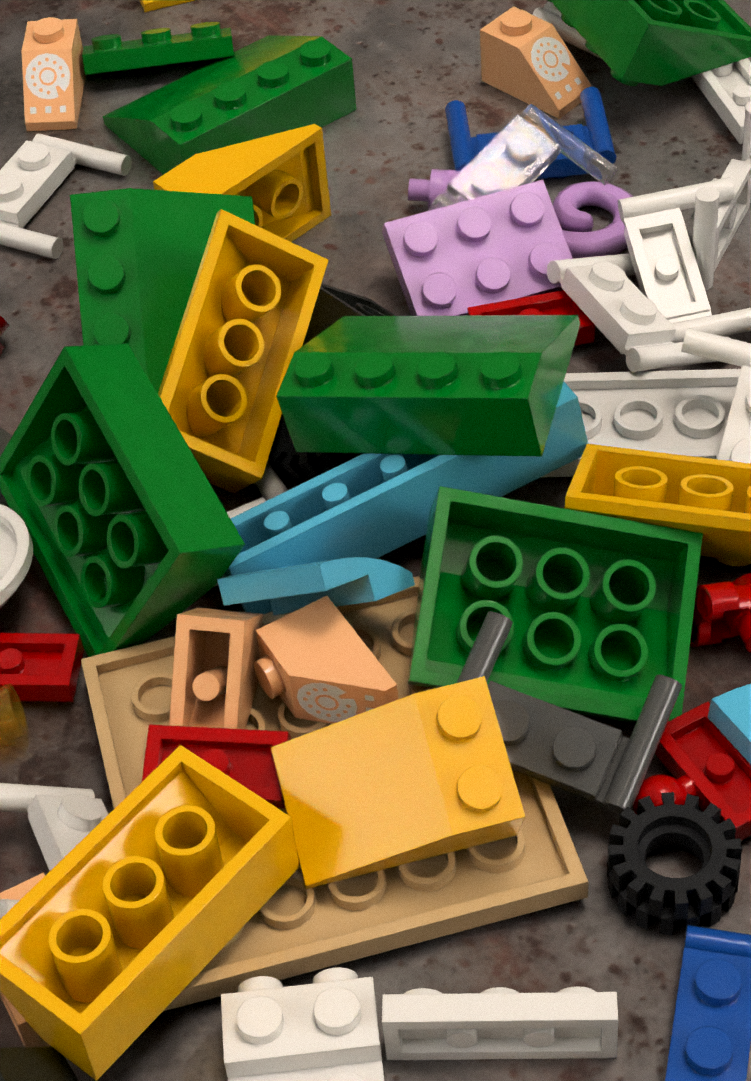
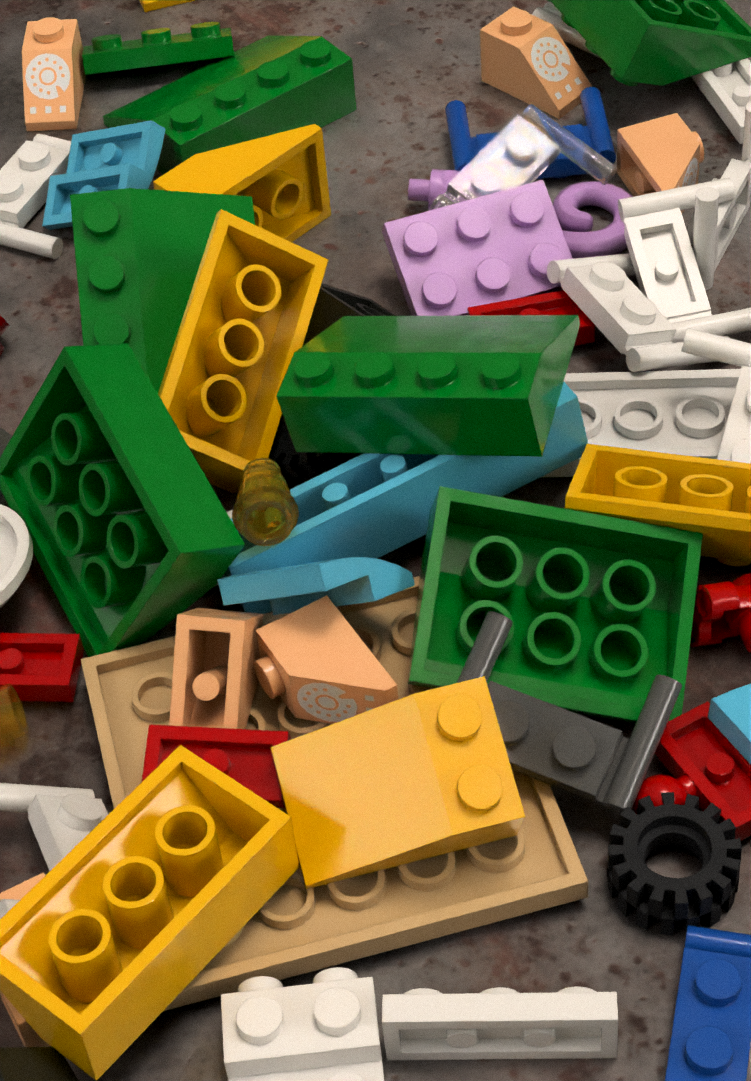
none -> medium azure slope [42,120,165,230]
none -> clear yellow cone [232,458,299,546]
none -> light nougat slope [616,113,704,213]

